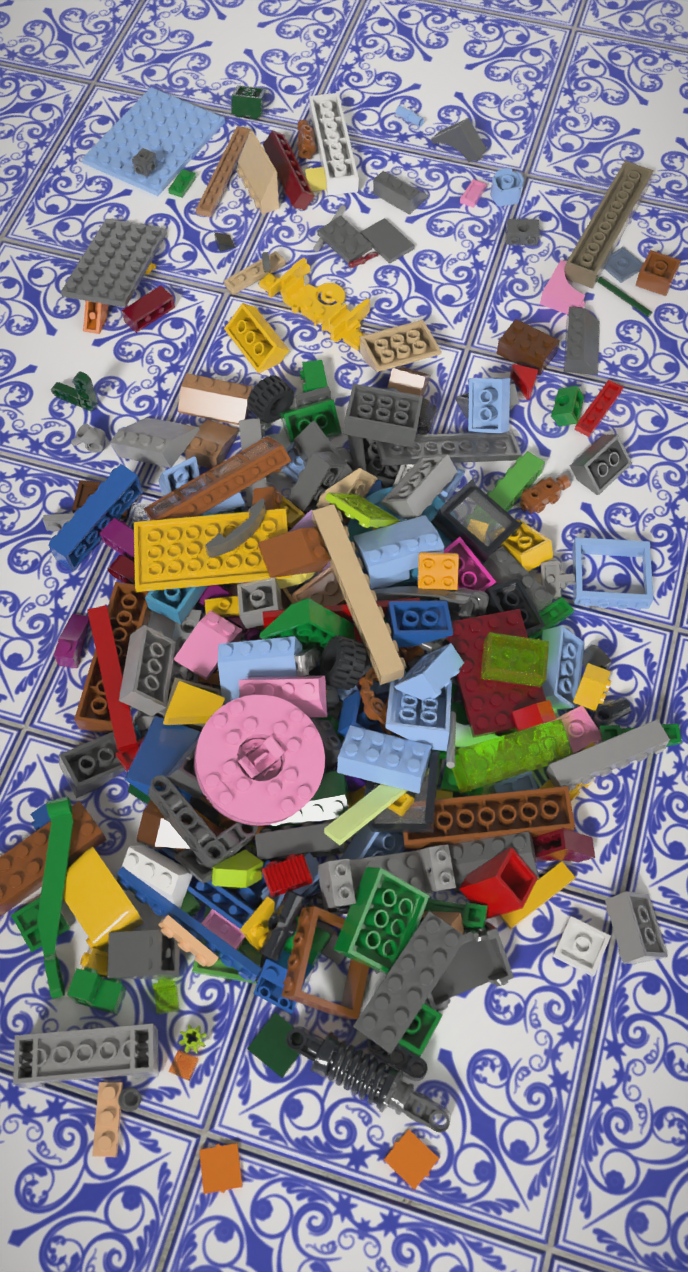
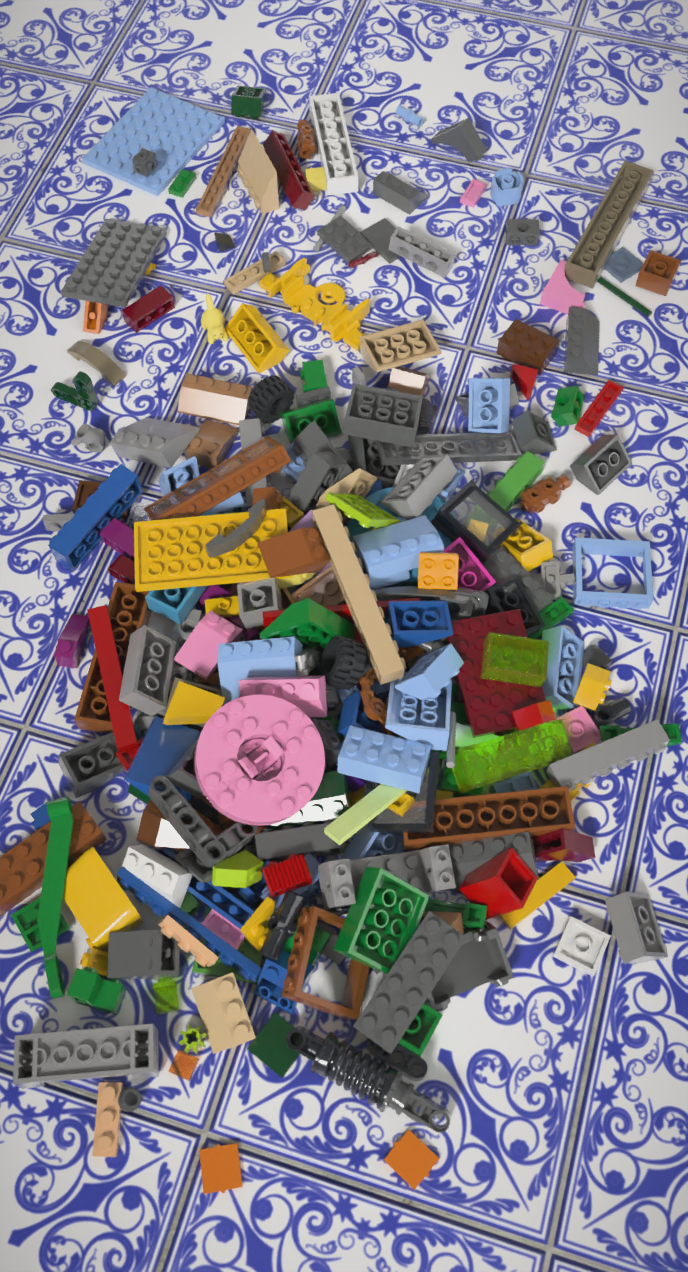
none -> dark tan slope [66,340,126,387]
none -> tan slope [191,972,256,1054]
none -> light yellow animal [201,294,229,344]
none -> light grey tile [352,366,366,386]
none -> light grey brick [388,226,455,278]
none -> dark grey slope [511,410,557,454]

